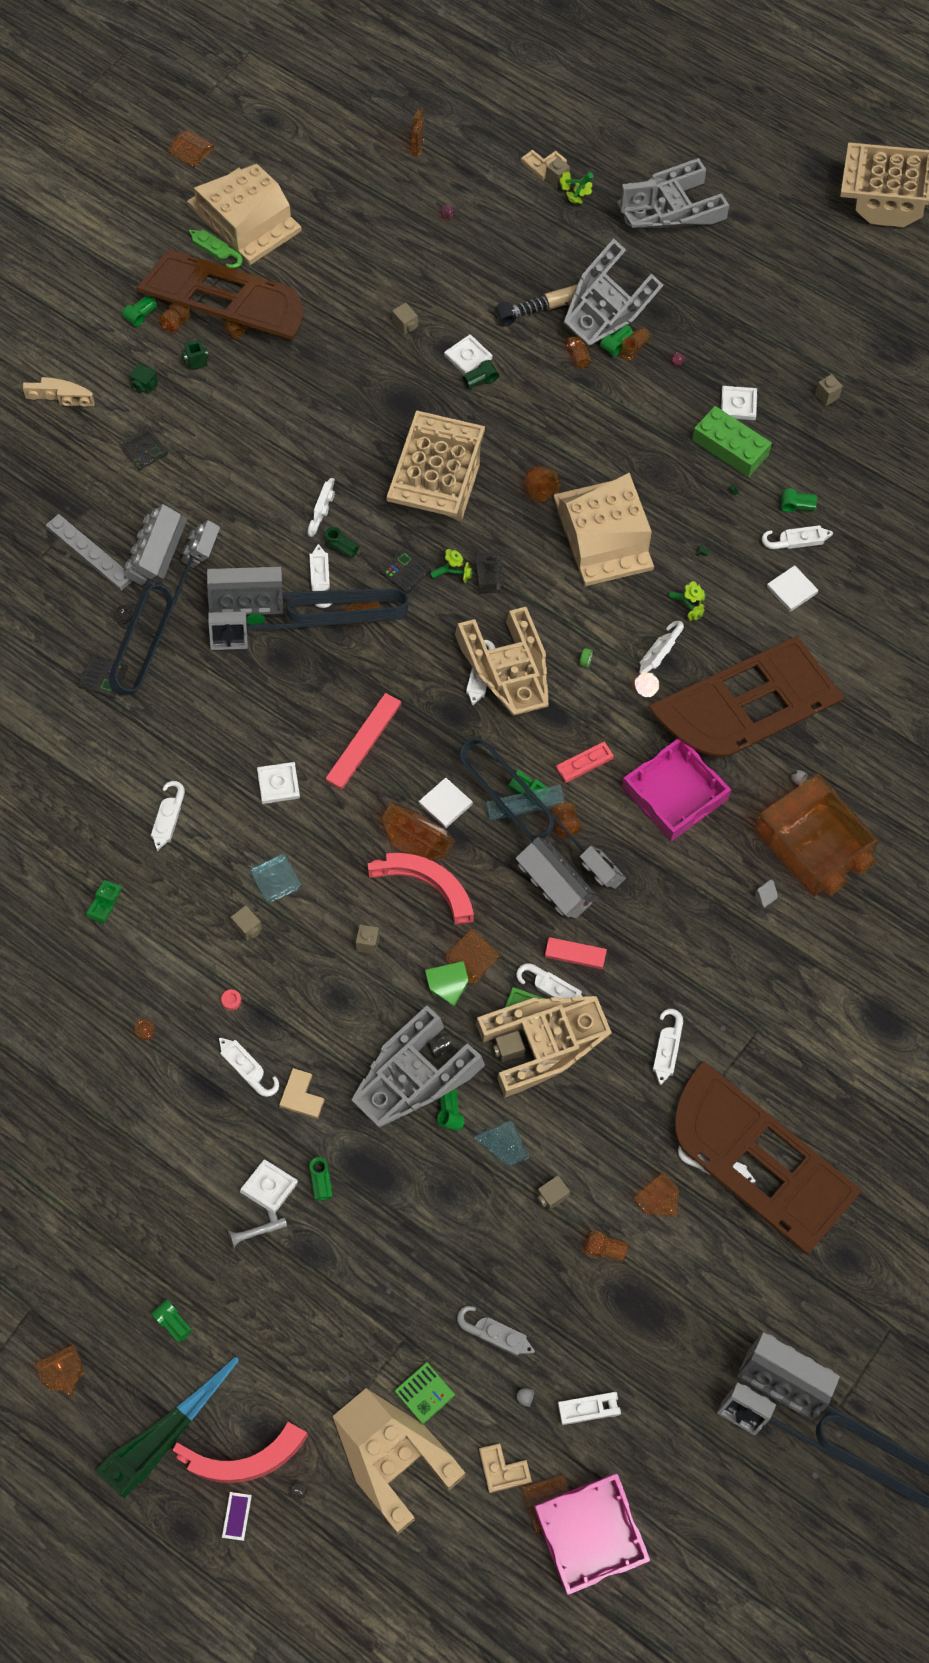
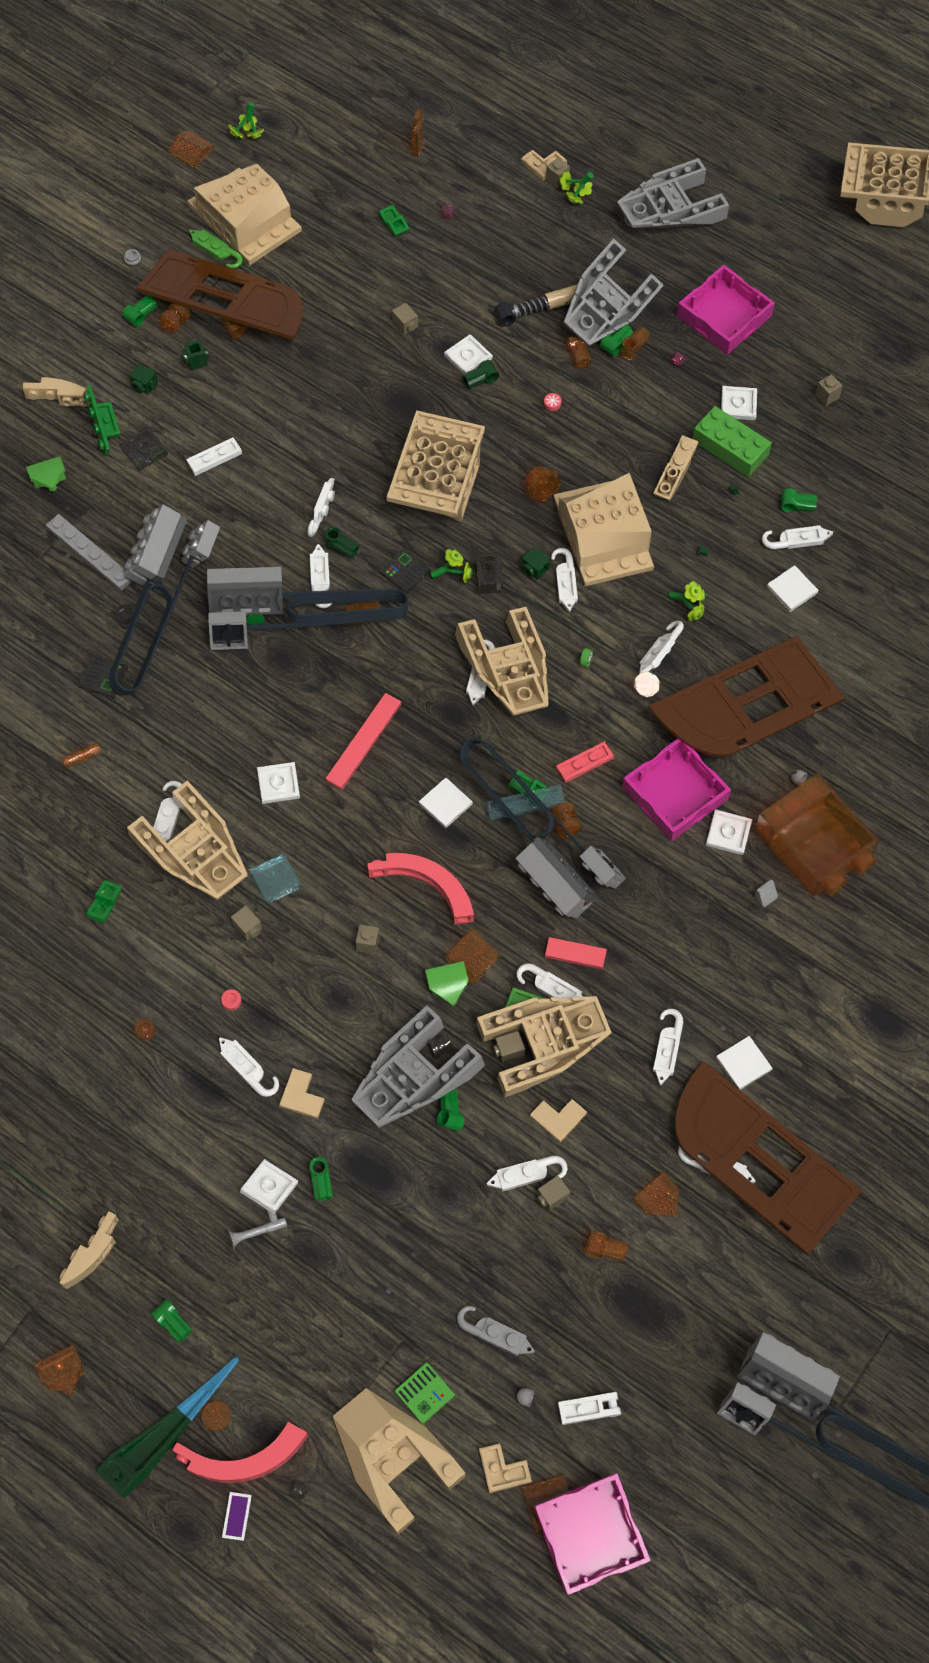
clear orange wedge [382,802,456,861] -> none
clear light blue slope [475,1120,530,1166] -> none
light grey plate [620,180,657,213] -> none
none -> bright green slope [26,456,66,491]
none -> tan slope [59,1211,119,1289]
none -> clear orange pin [62,742,101,768]
none -> green bracket [83,385,120,456]
none -> light grey plate [124,249,141,266]
none -> tan wedge [127,781,248,900]
none -> white plate [186,438,242,476]
none -> clear orange piece [202,1401,231,1431]
none -> plant [228,102,264,139]
none -> green slope [378,205,410,237]
none -> white plate [487,1156,568,1192]
none -> dark green brick [520,547,550,580]
none -> tan tile [530,1099,587,1143]
none -> coral tile [544,393,561,411]
none -> white plate [551,548,578,612]
none -> tan slope [653,435,698,501]
none -> dark pink tile [677,265,775,355]
none -> white tile [706,810,752,855]
none -> white tile [716,1036,773,1090]

